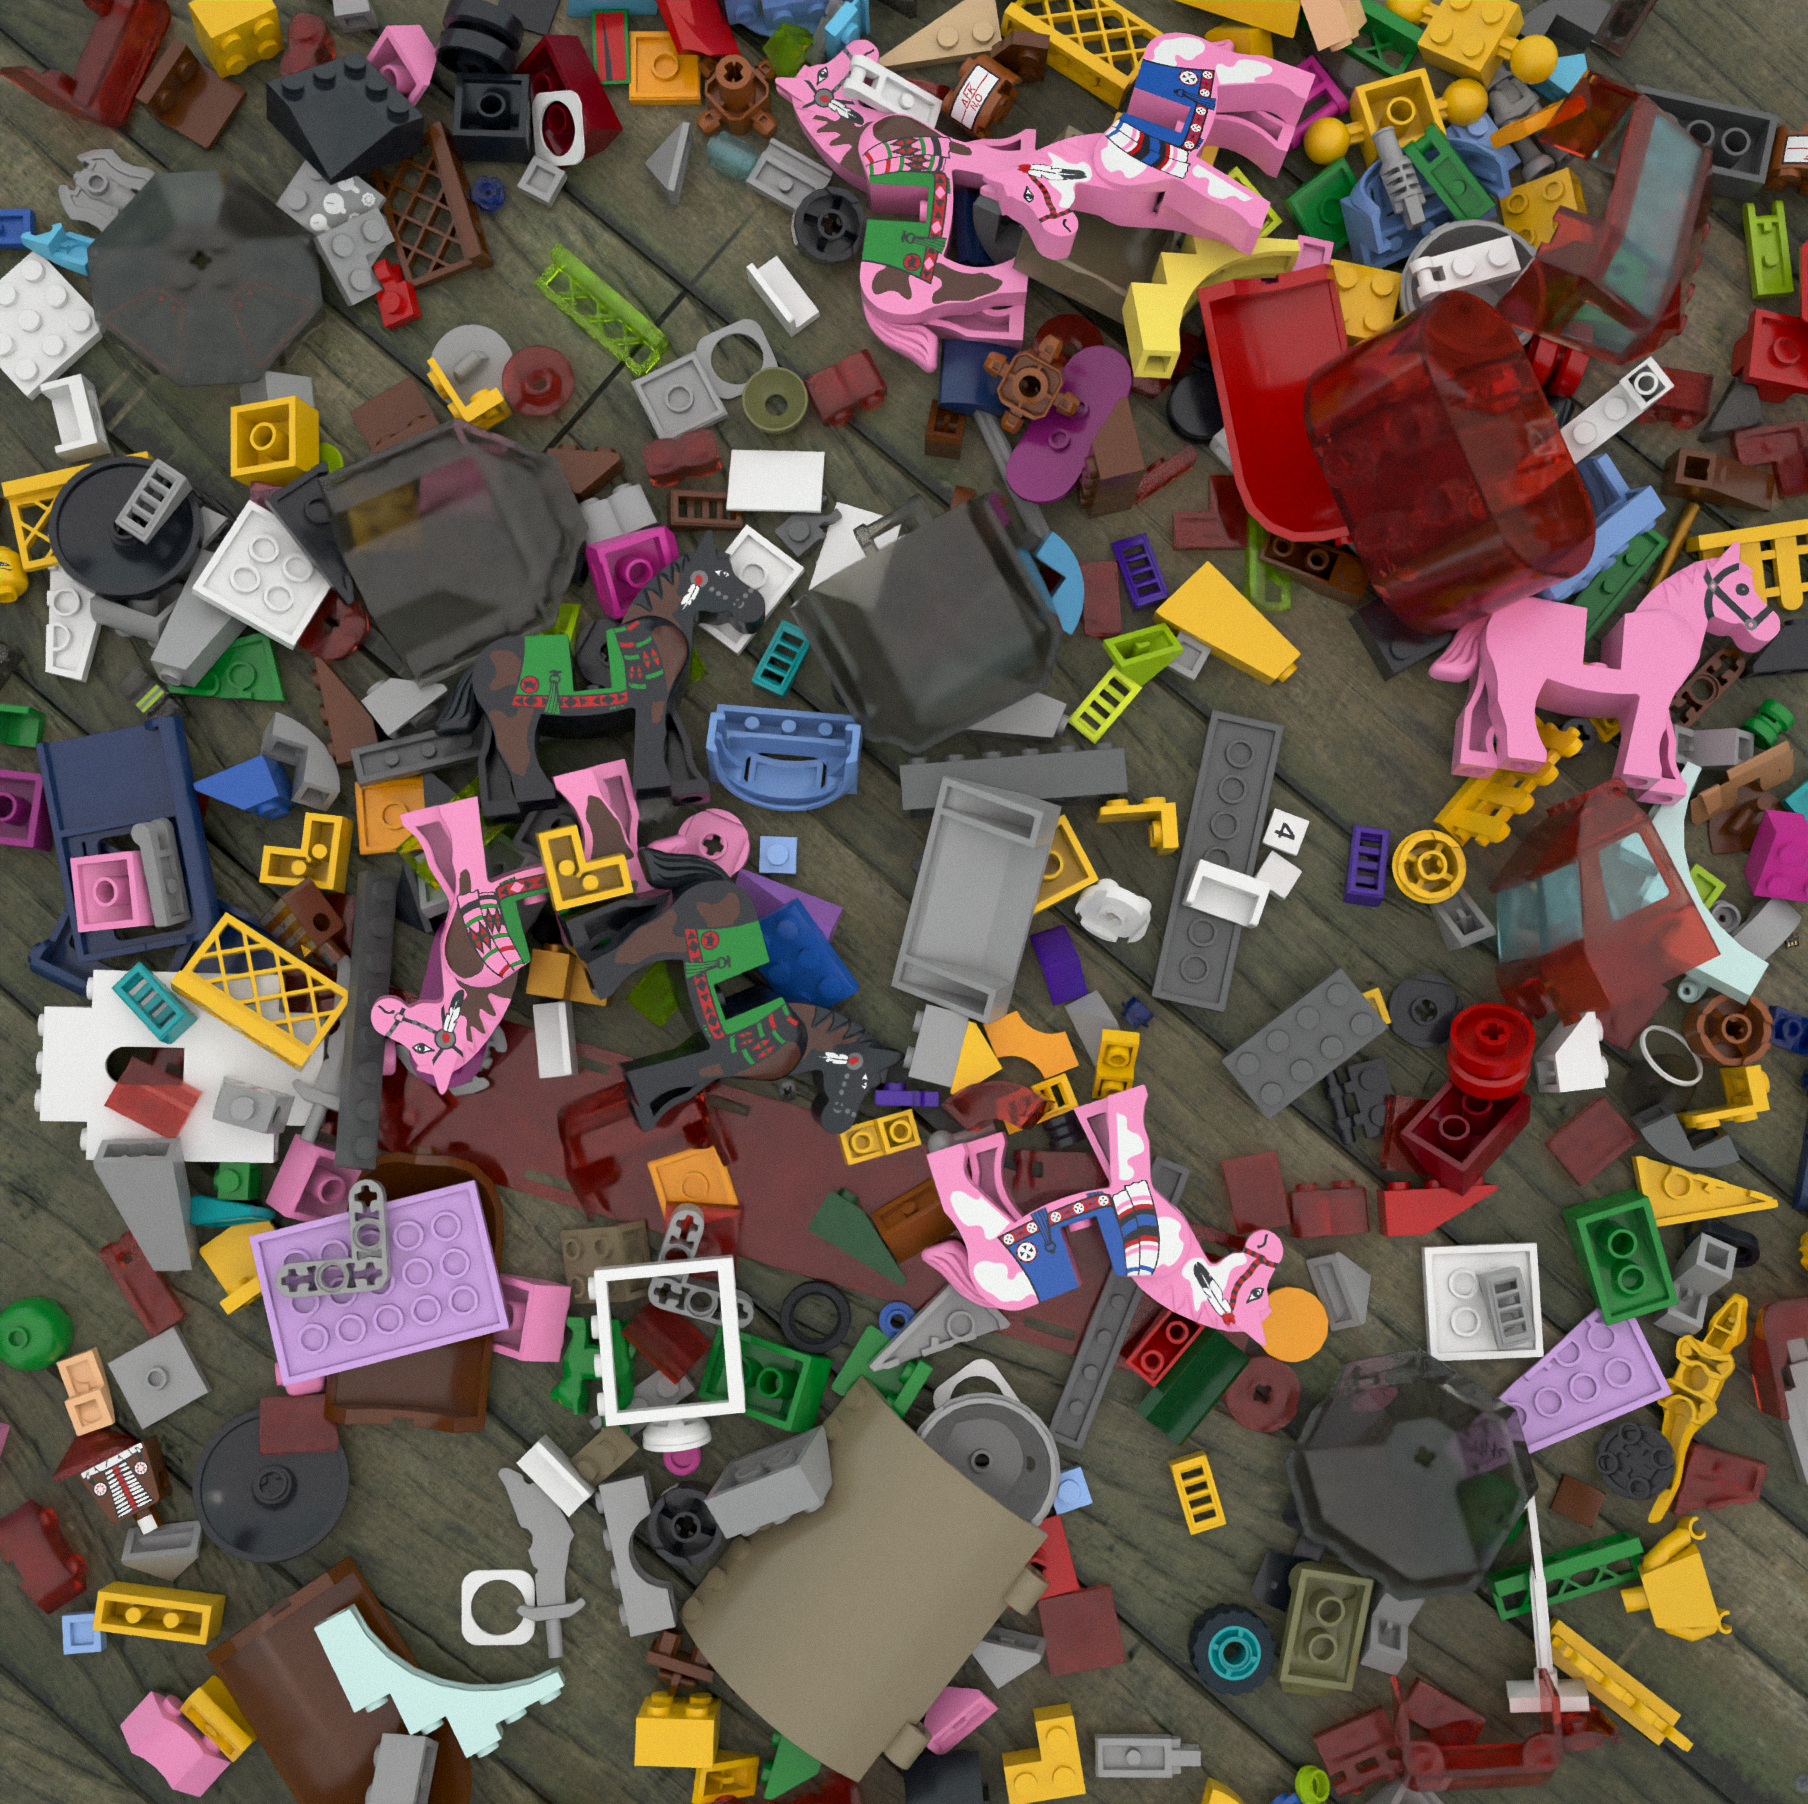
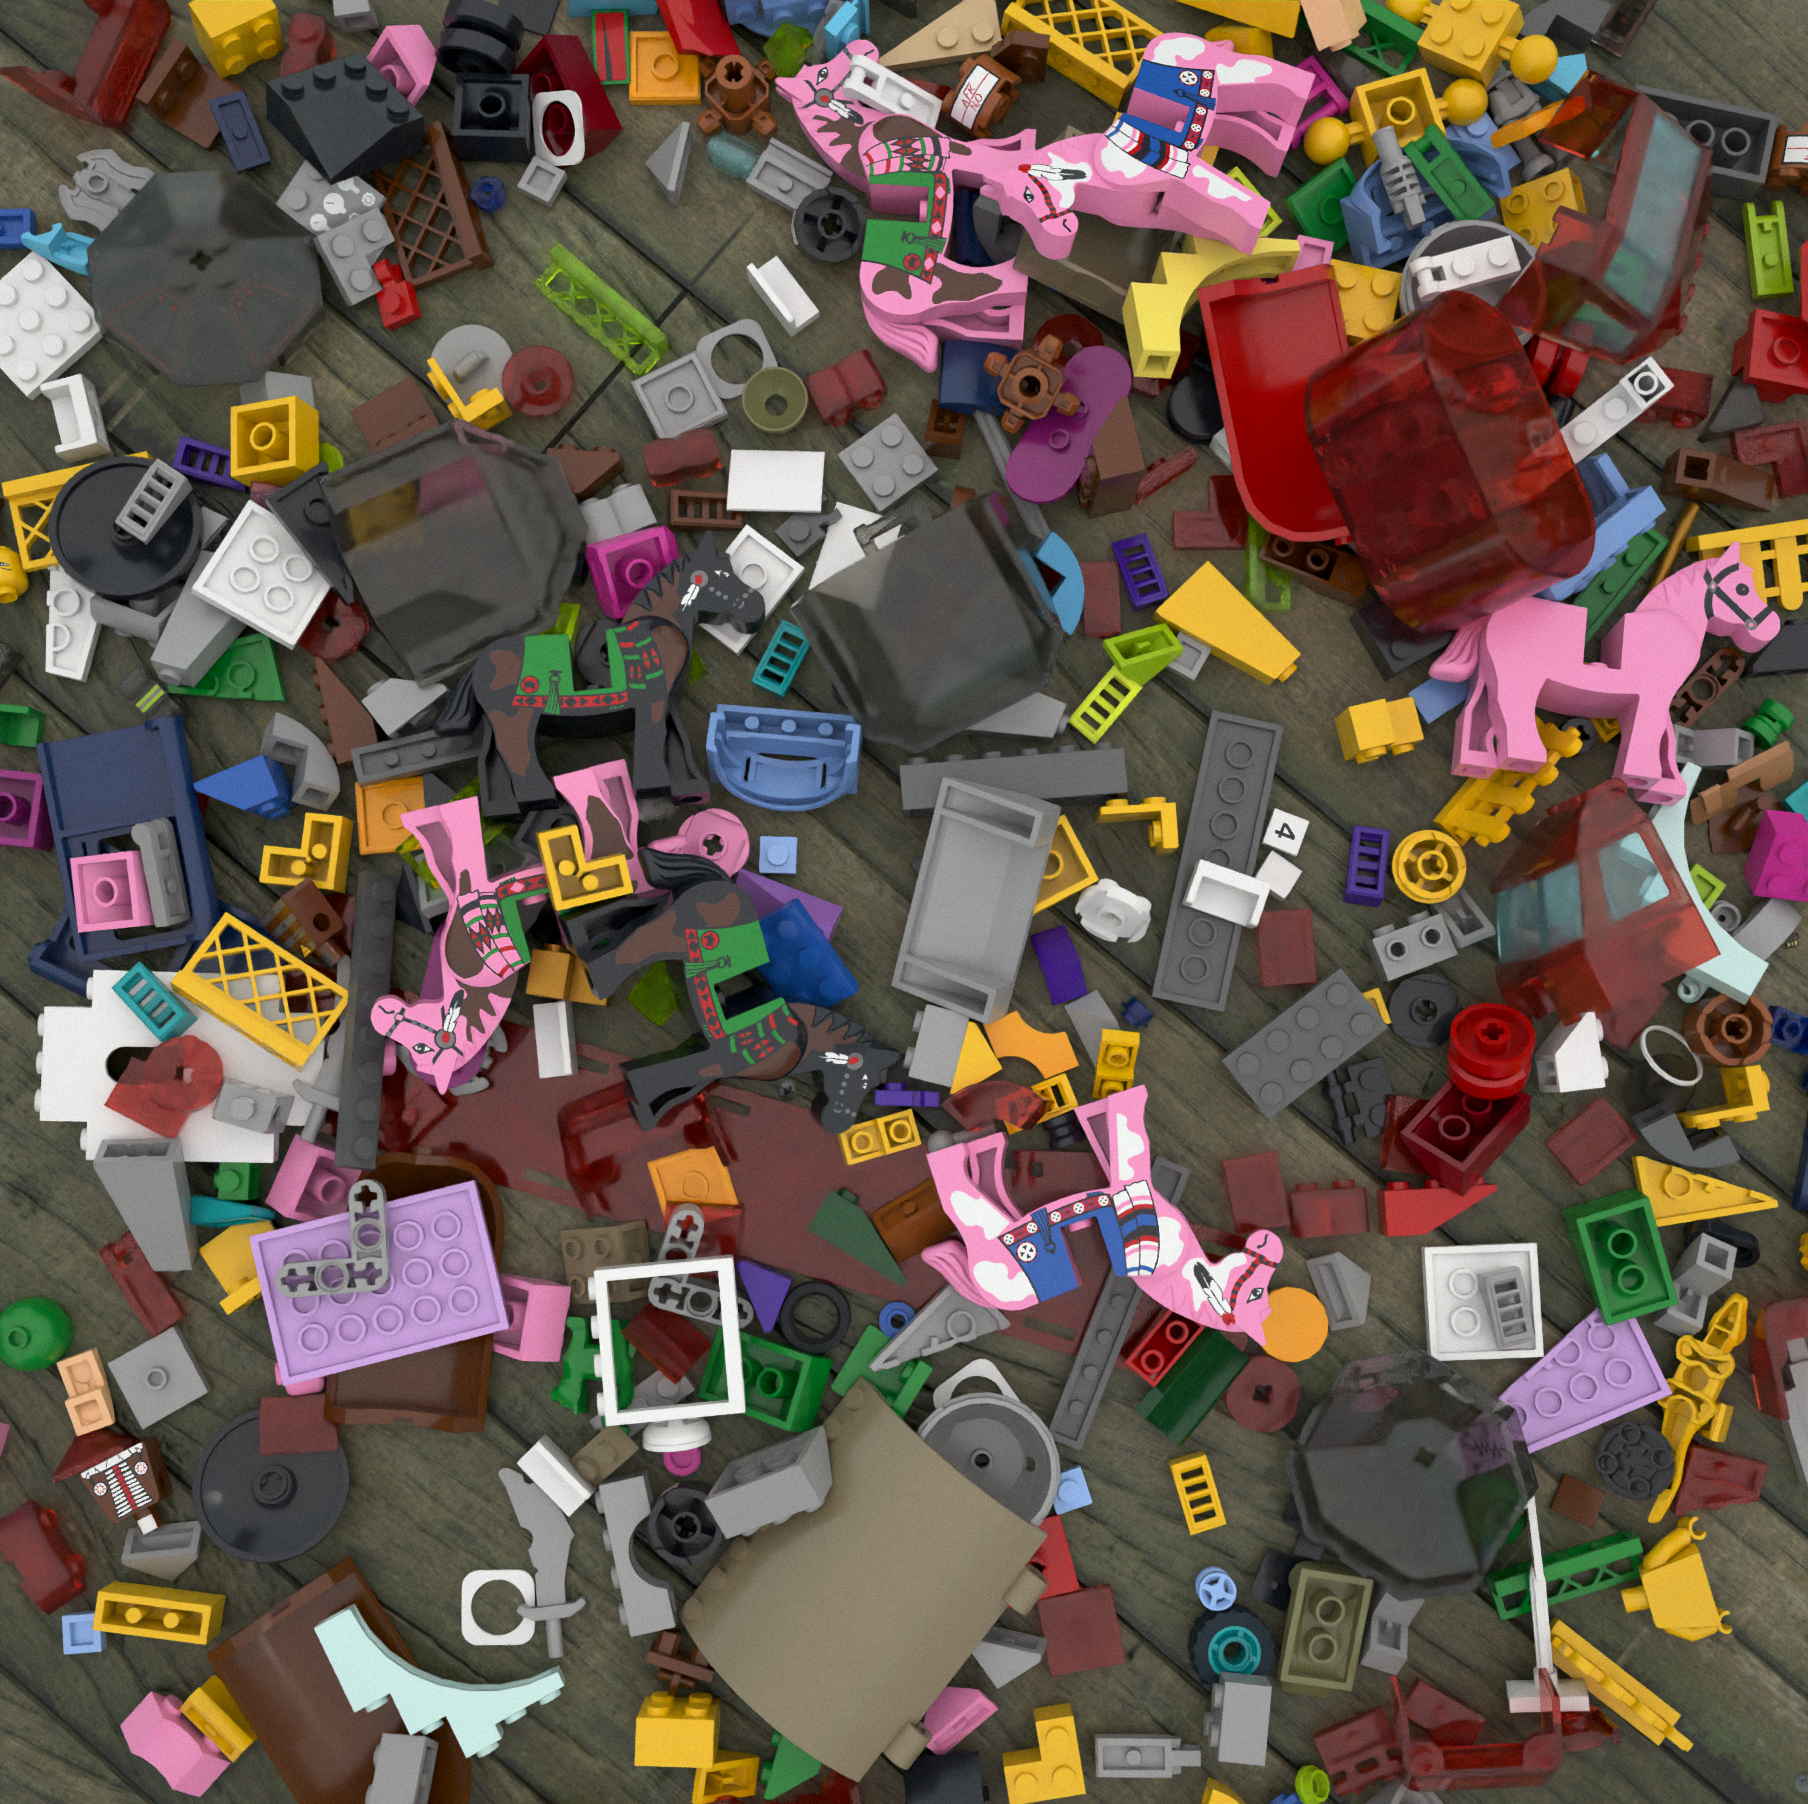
none -> clear red plate [144,1035,223,1114]
none -> dark purple slope [172,435,247,492]
none -> dark blue plate [208,90,271,174]
none -> dark purple slope [736,1258,794,1333]
none -> light grey plate [837,413,938,515]
none -> light blue wheel [1195,1566,1237,1611]
none -> light grey brick [1203,1671,1272,1766]
none -> clear red plate [1256,909,1317,986]
none -> yellow brick [1334,696,1424,765]
none -> light grey brick [1365,910,1458,983]
none -> medium blue slope [1405,678,1469,725]
none -> yellow slope [1697,1401,1734,1443]

